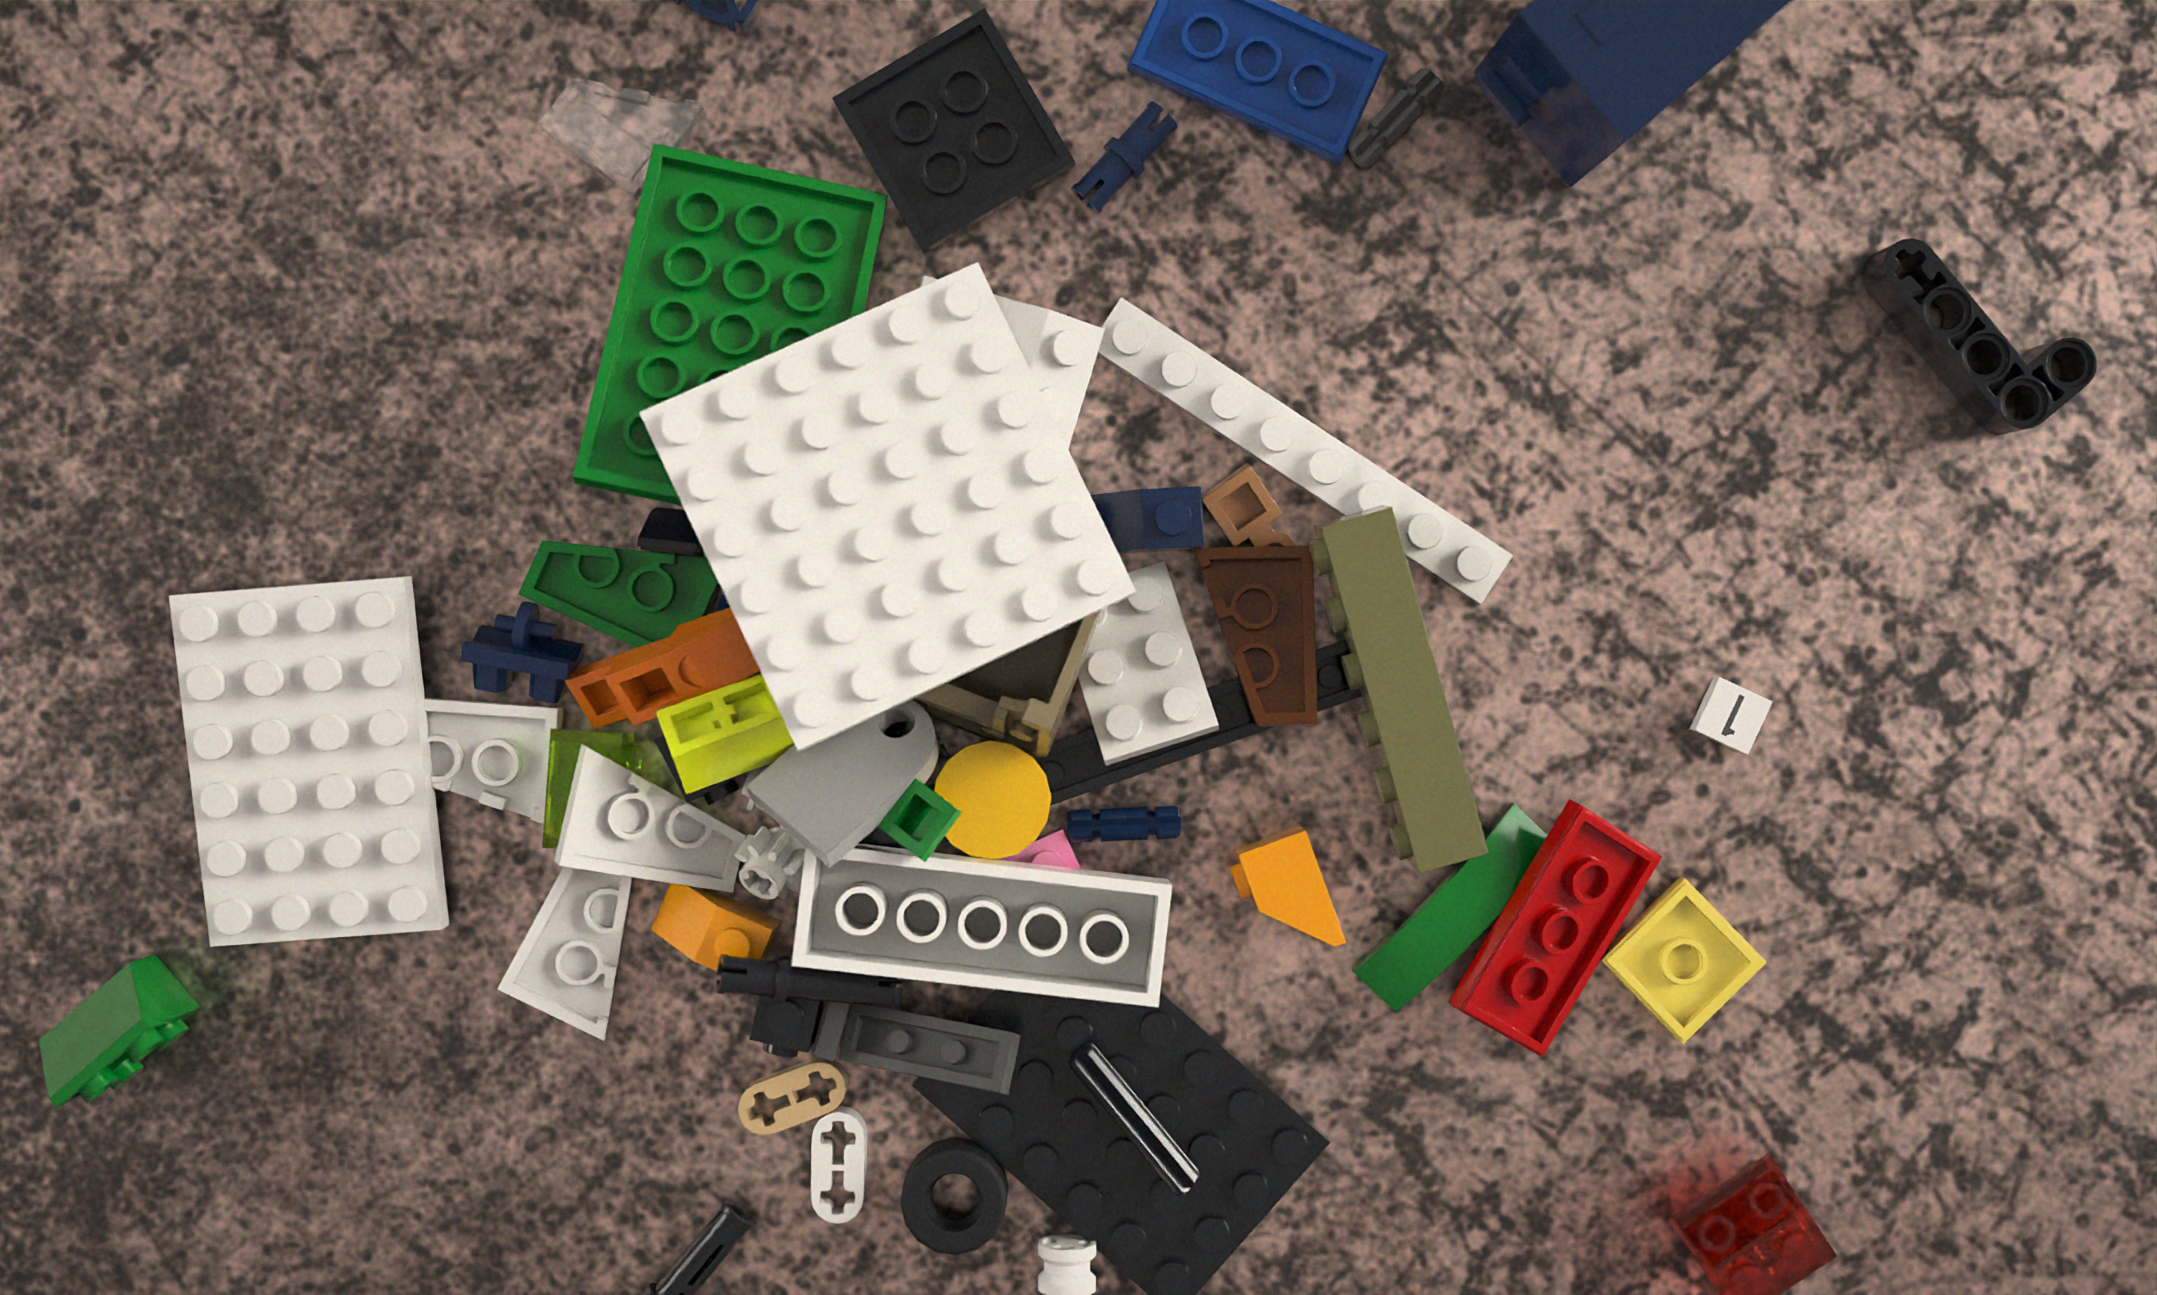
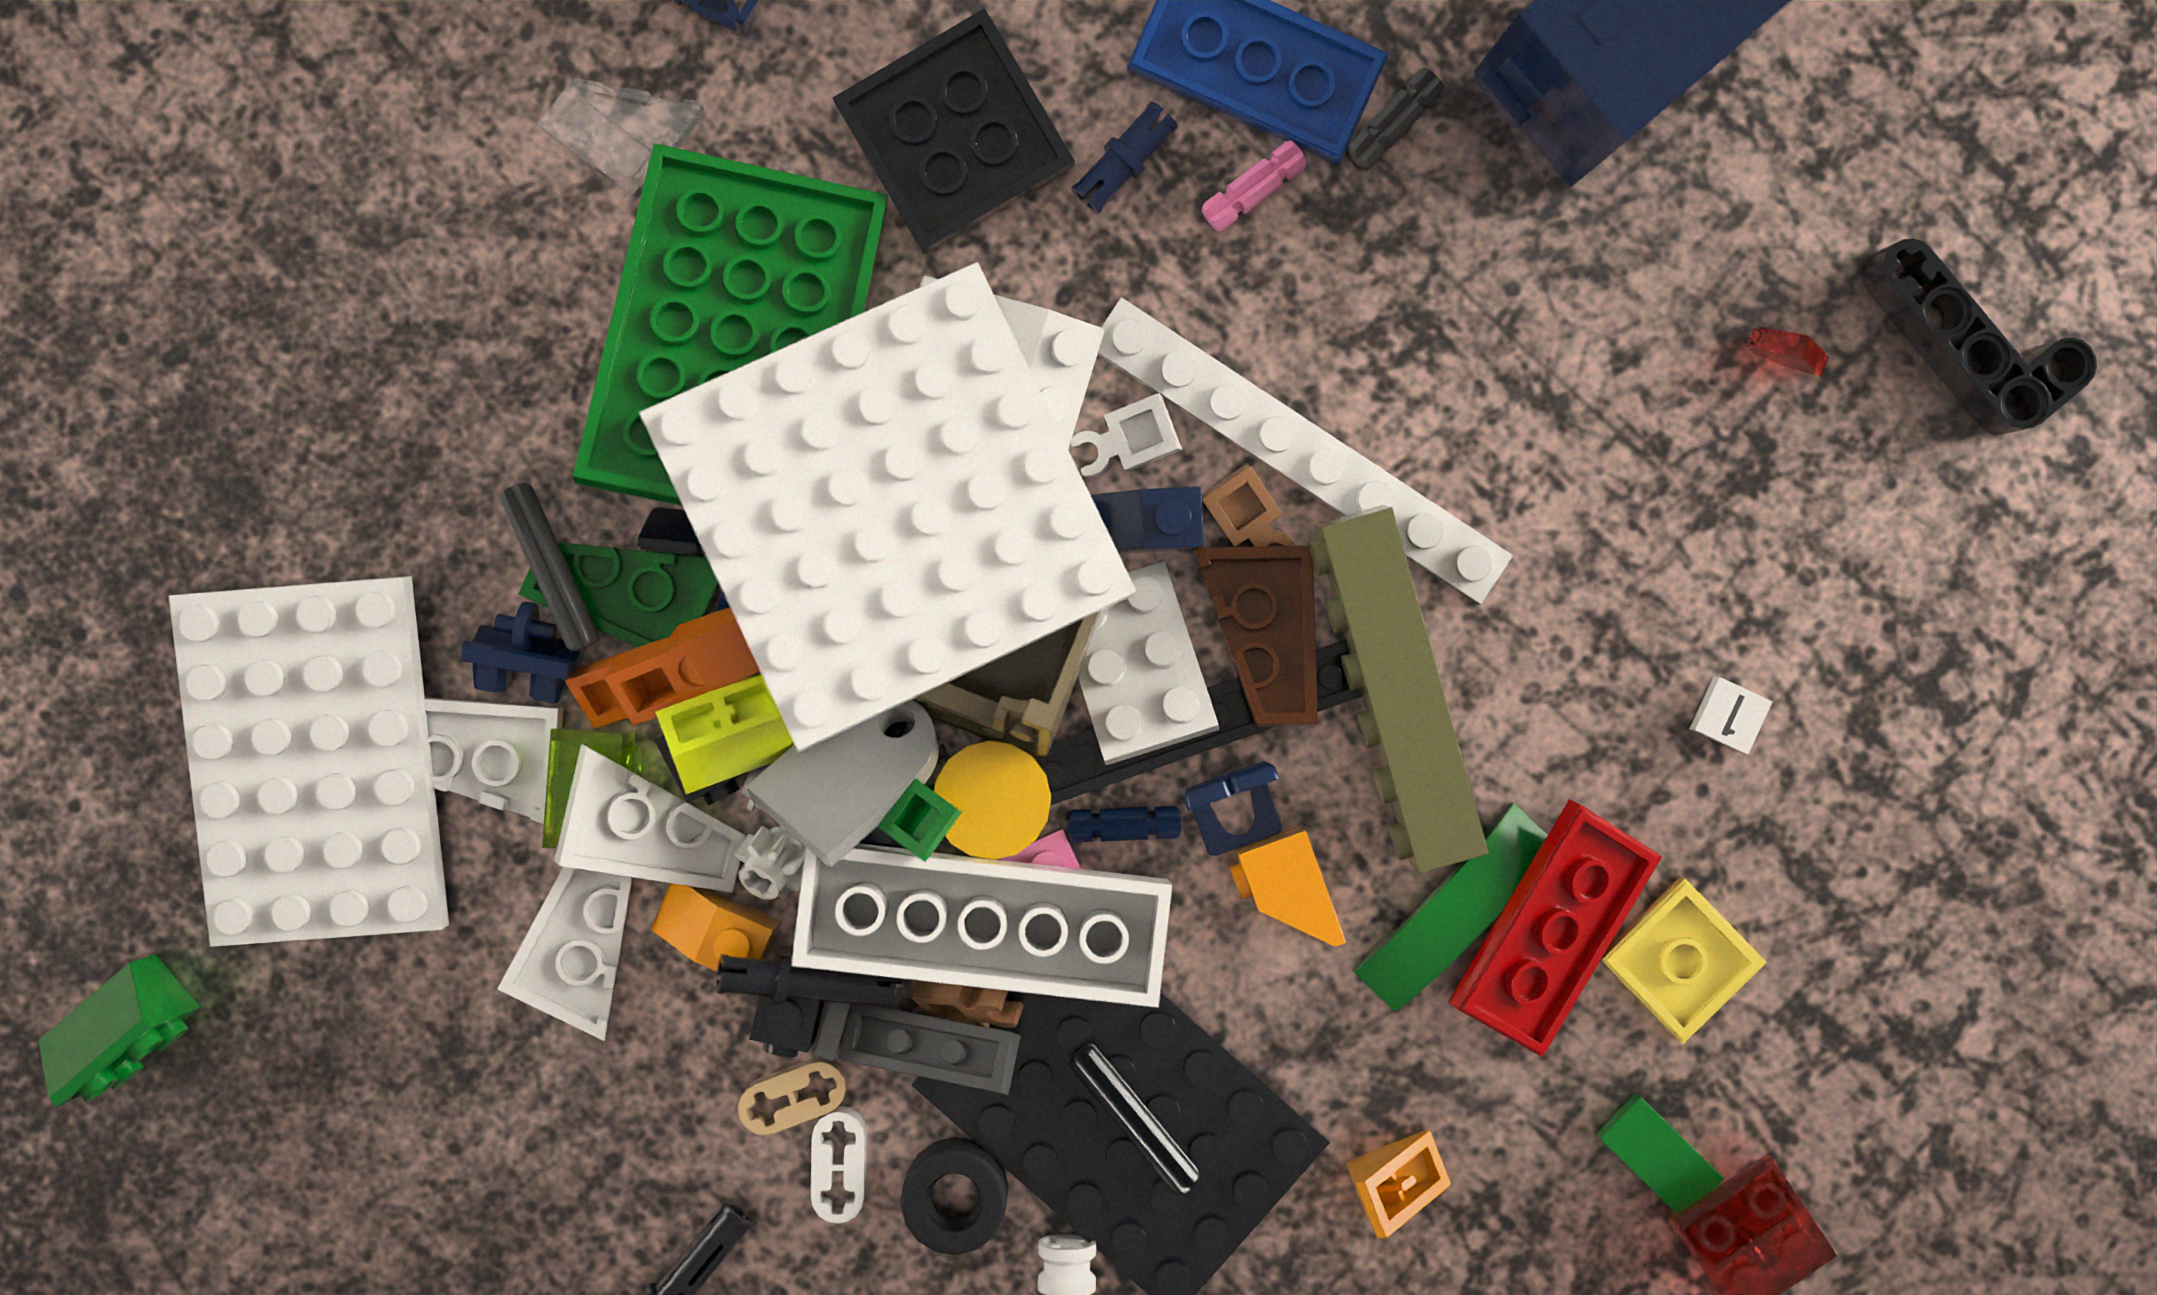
none -> dark grey axle [499,482,600,651]
none -> medium nougat plate [911,980,1024,1028]
none -> white plate [1070,393,1182,477]
none -> dark blue piece [1183,761,1283,856]
none -> bright pink axle [1202,141,1308,232]
none -> light orange slope [1345,1130,1451,1239]
none -> green tile [1595,1093,1725,1220]
none -> clear red tile [1747,327,1829,376]

